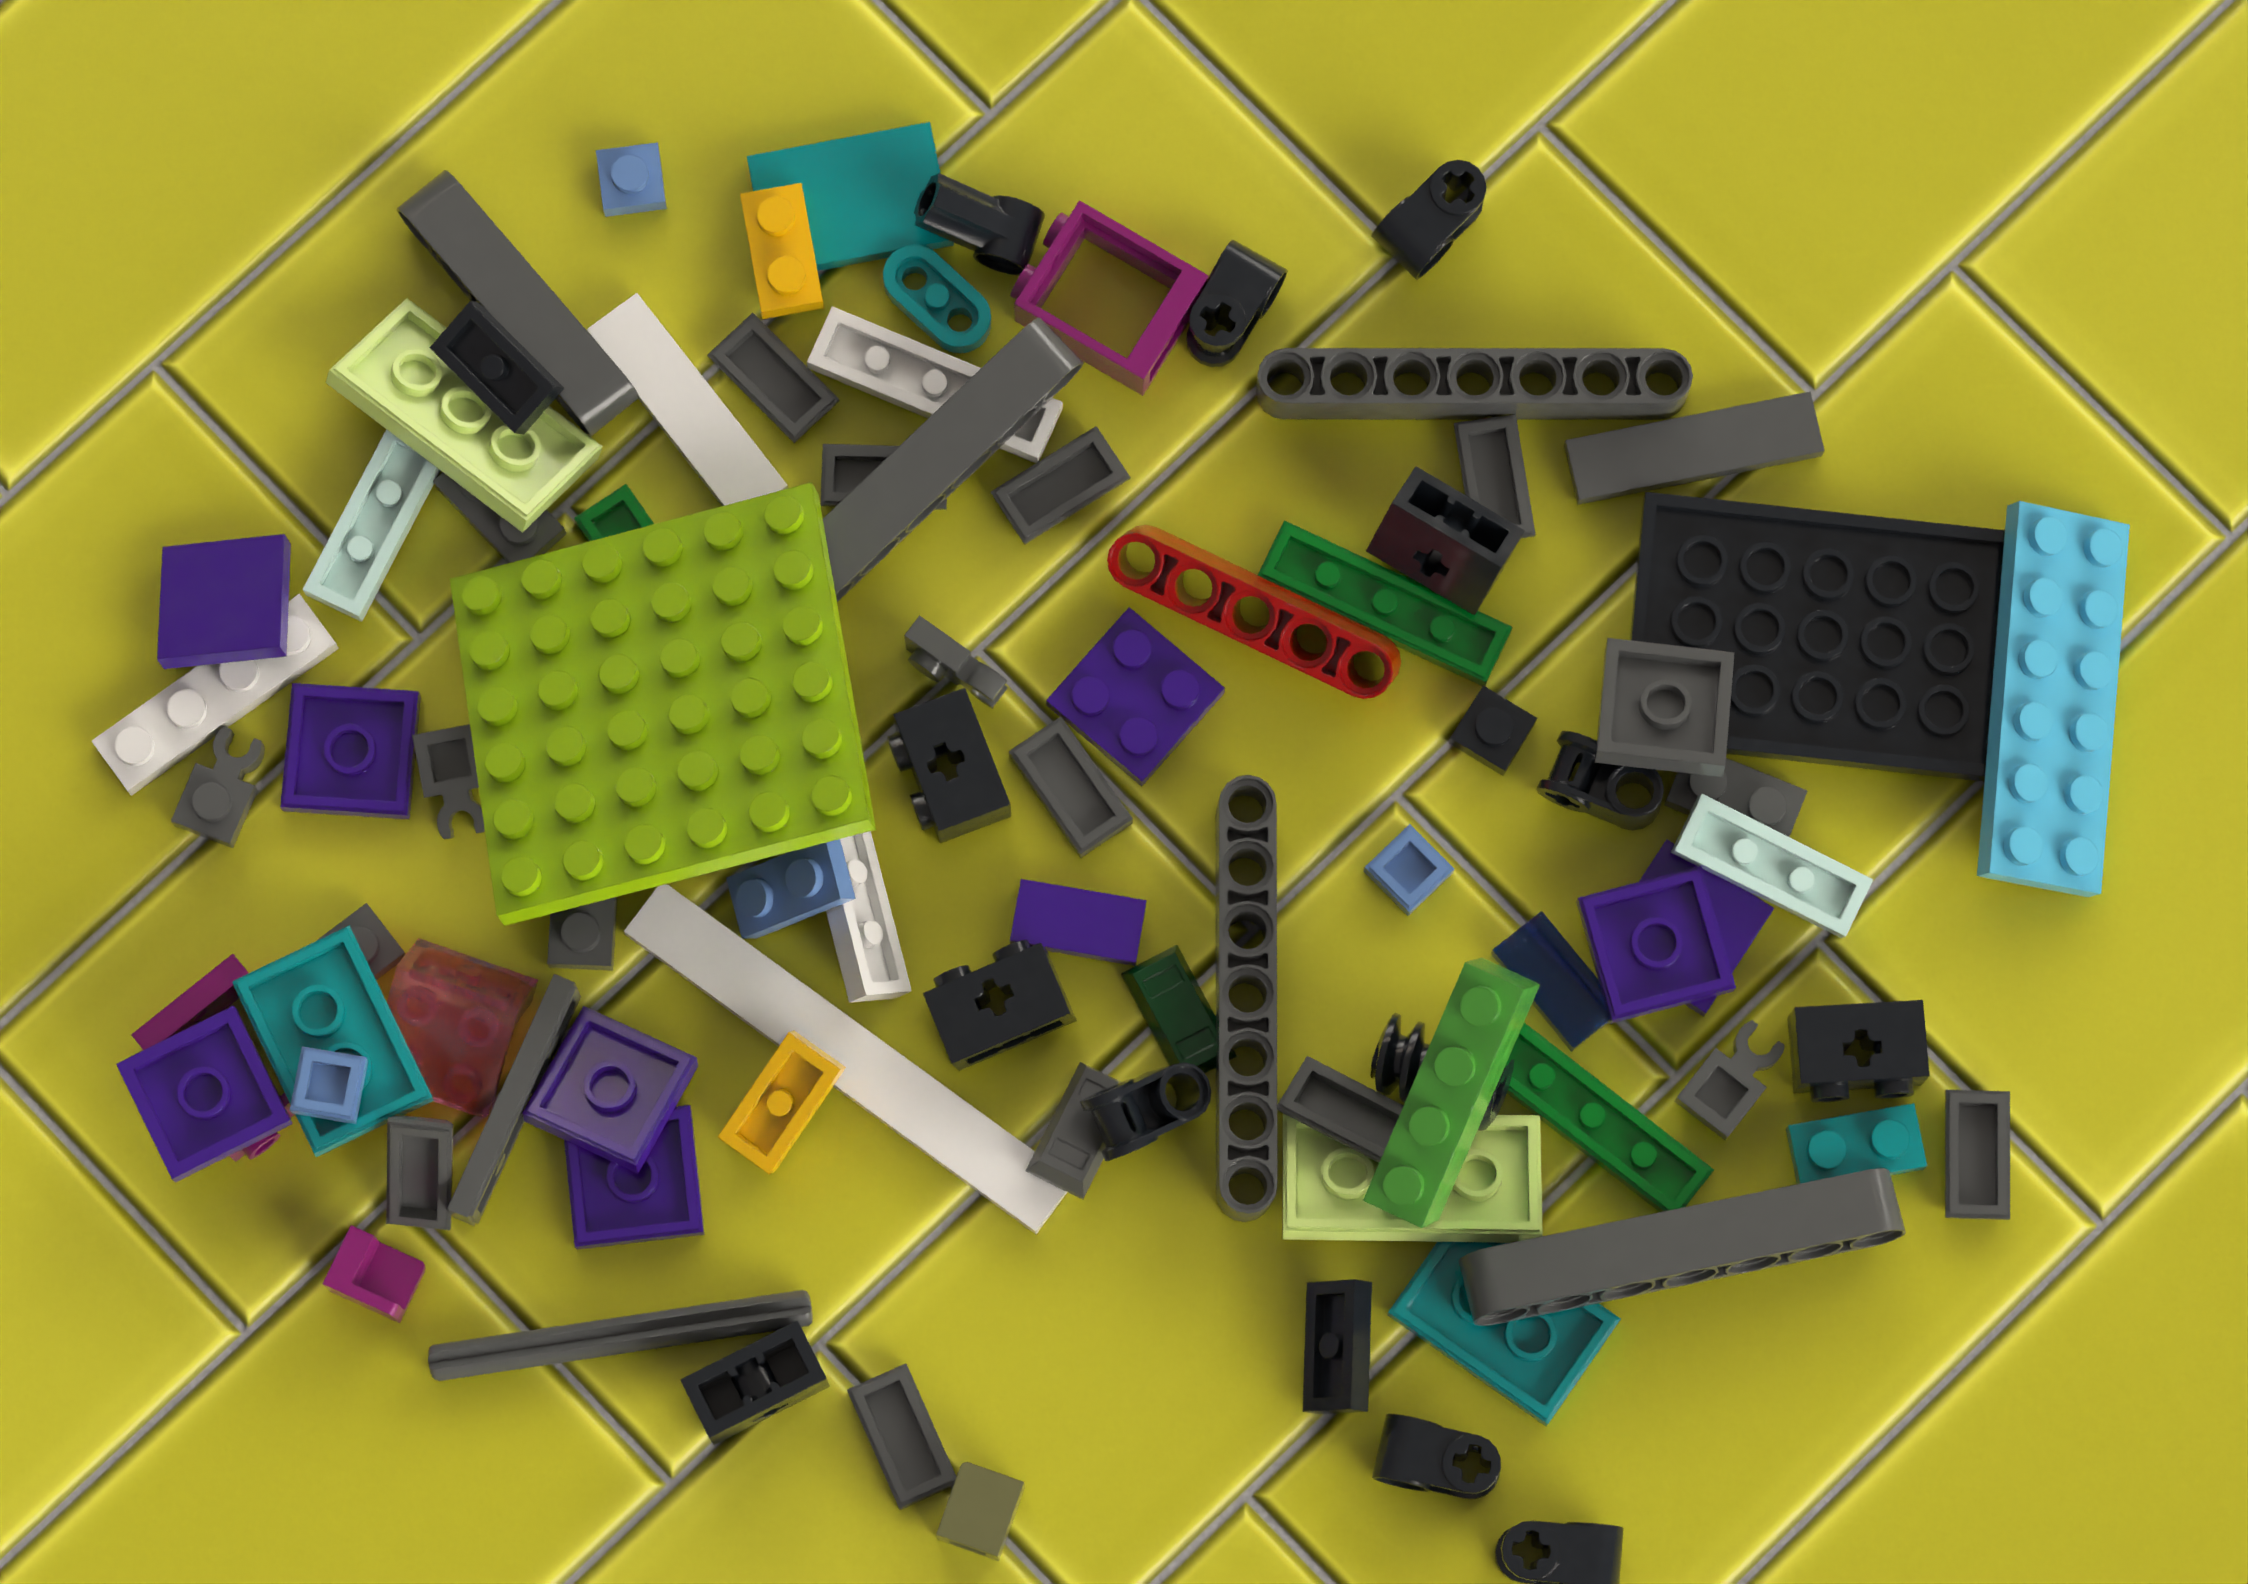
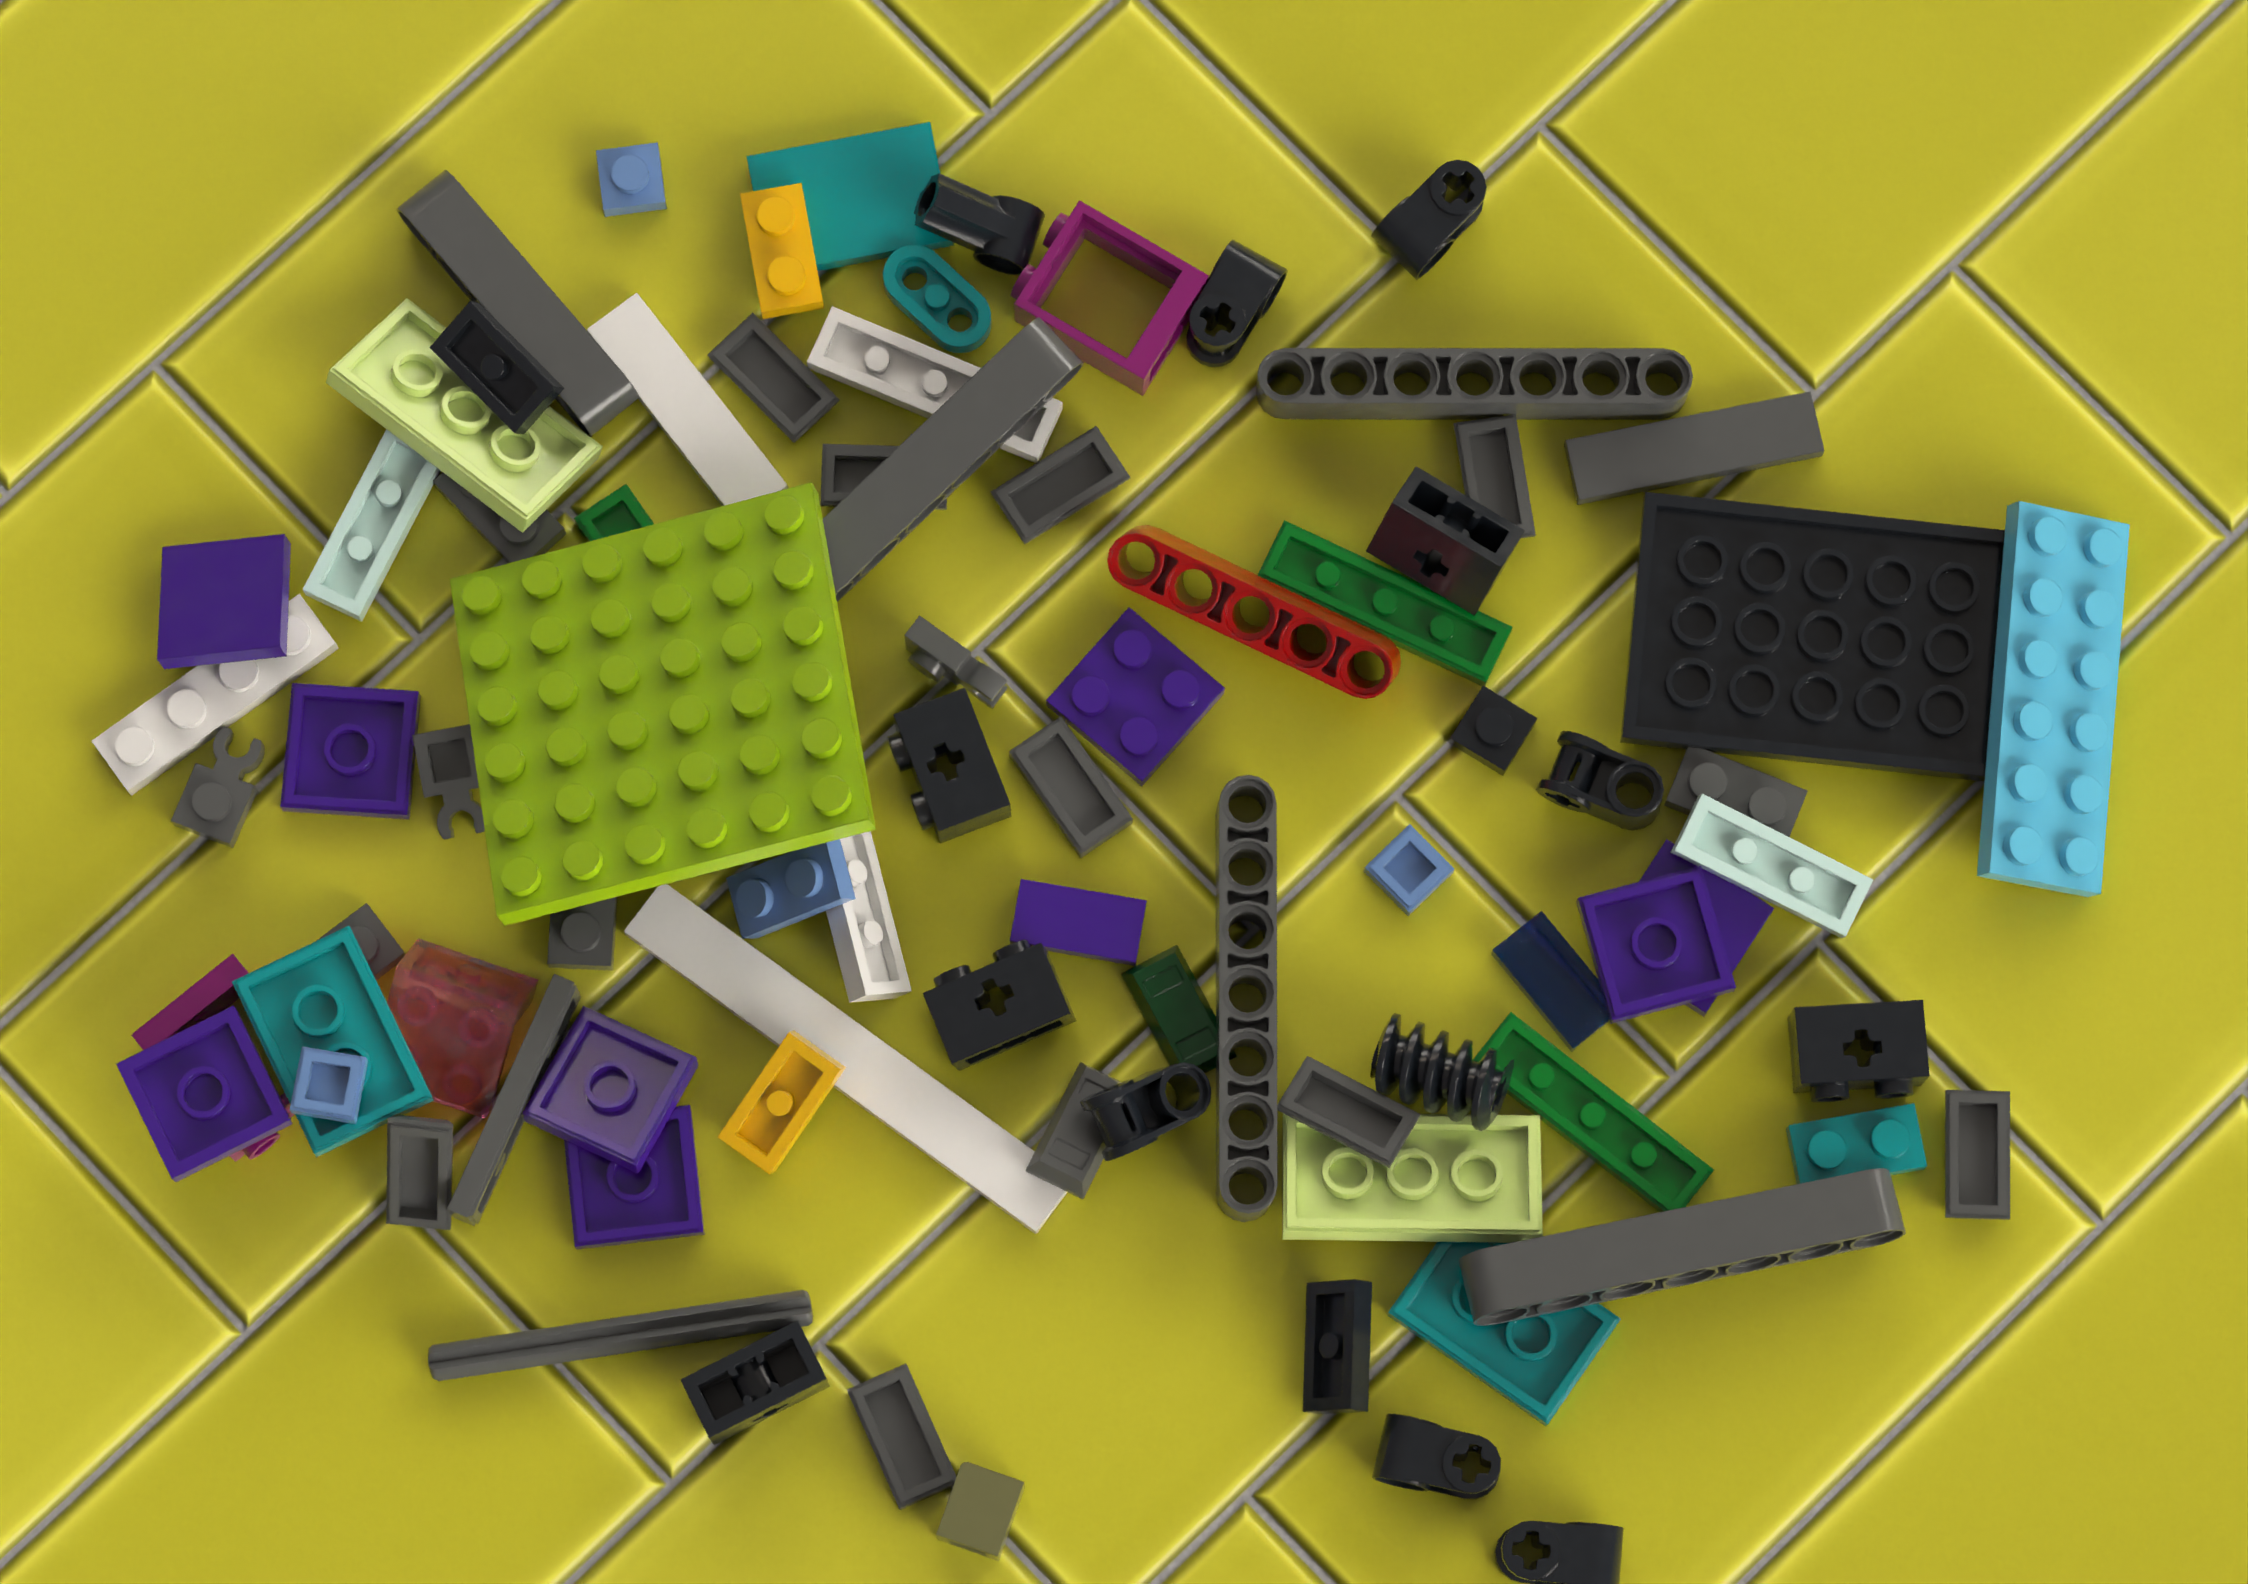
magenta panel [323,1225,426,1323] -> none
bright green brick [1363,957,1540,1228] -> none
dark grey plate [1595,638,1735,777] -> none
dark grey plate [1674,1020,1785,1141] -> none

